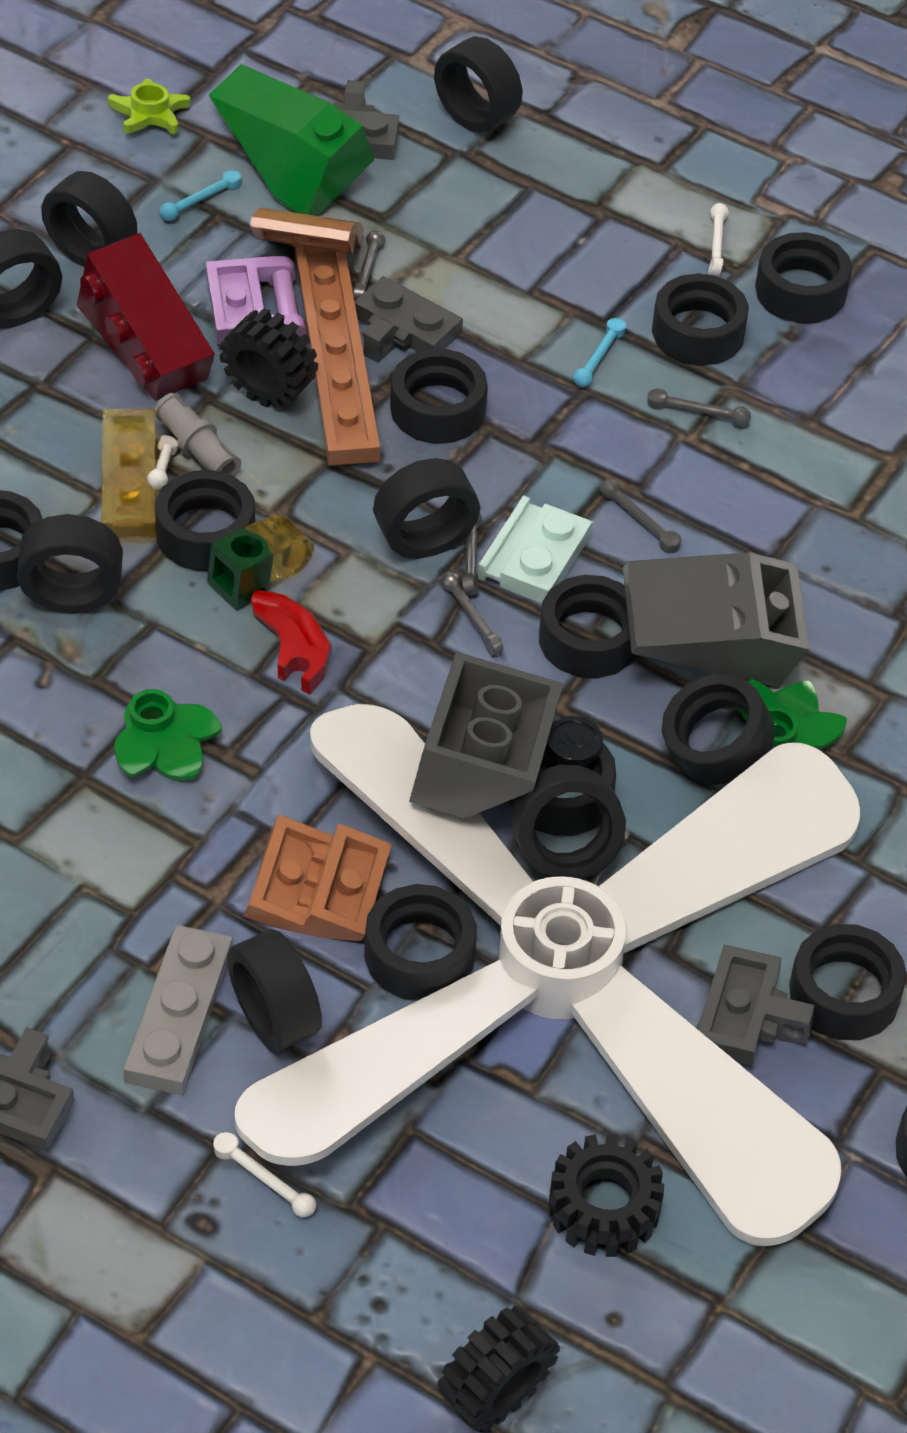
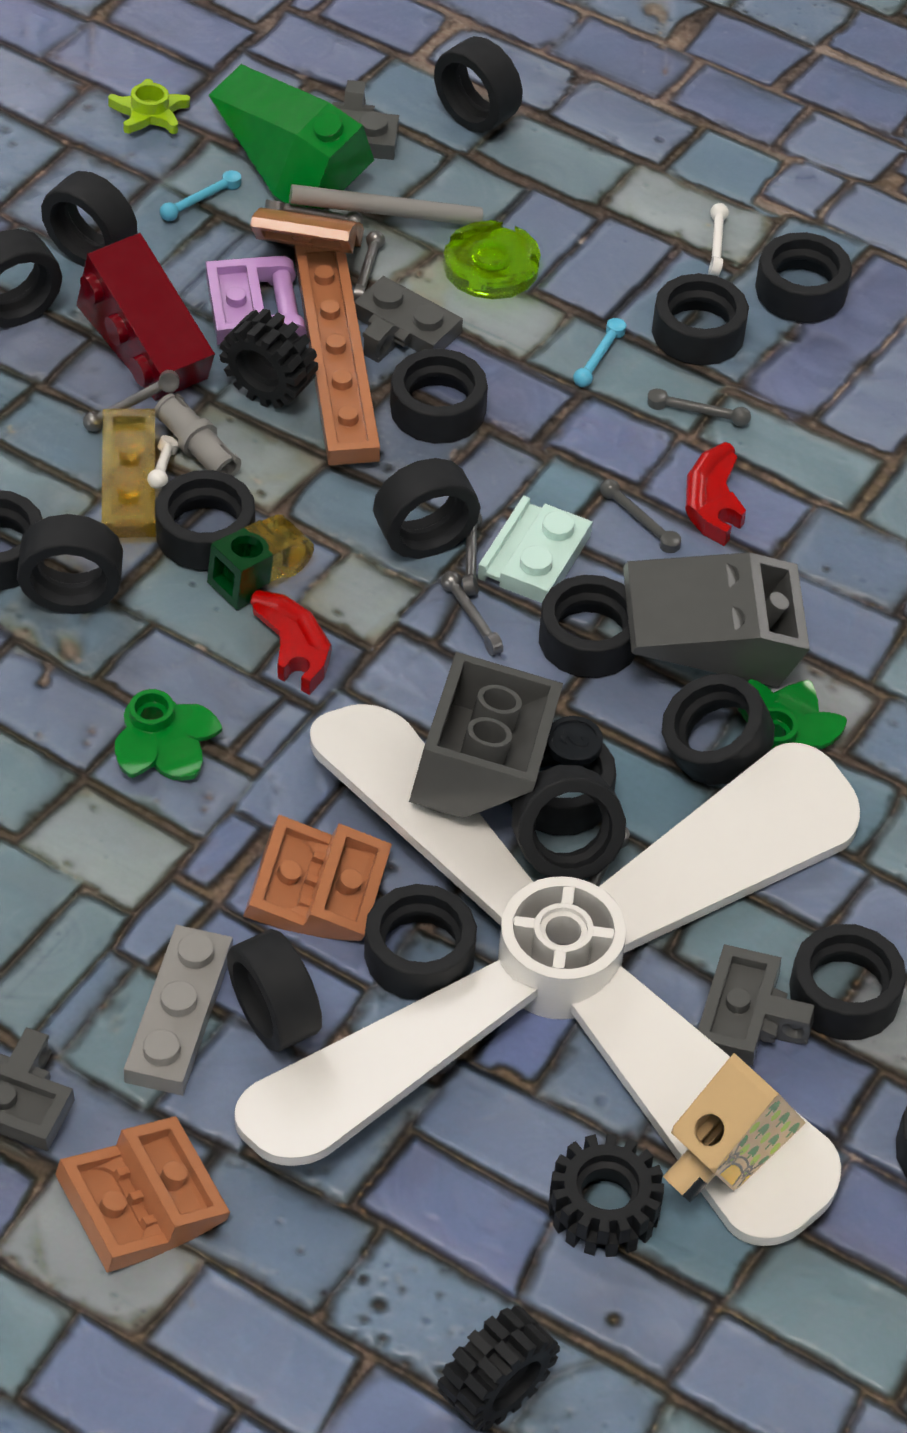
white hinge [213,1132,316,1218] -> none
none -> nougat slope [55,1116,230,1273]
none -> flat silver hinge [83,370,180,432]
none -> flat silver hinge [265,199,363,225]
none -> light grey bar [289,184,483,227]
none -> clear neon green tile [443,220,541,299]
none -> tan torso [663,1053,806,1203]
none -> red piece [685,442,746,546]

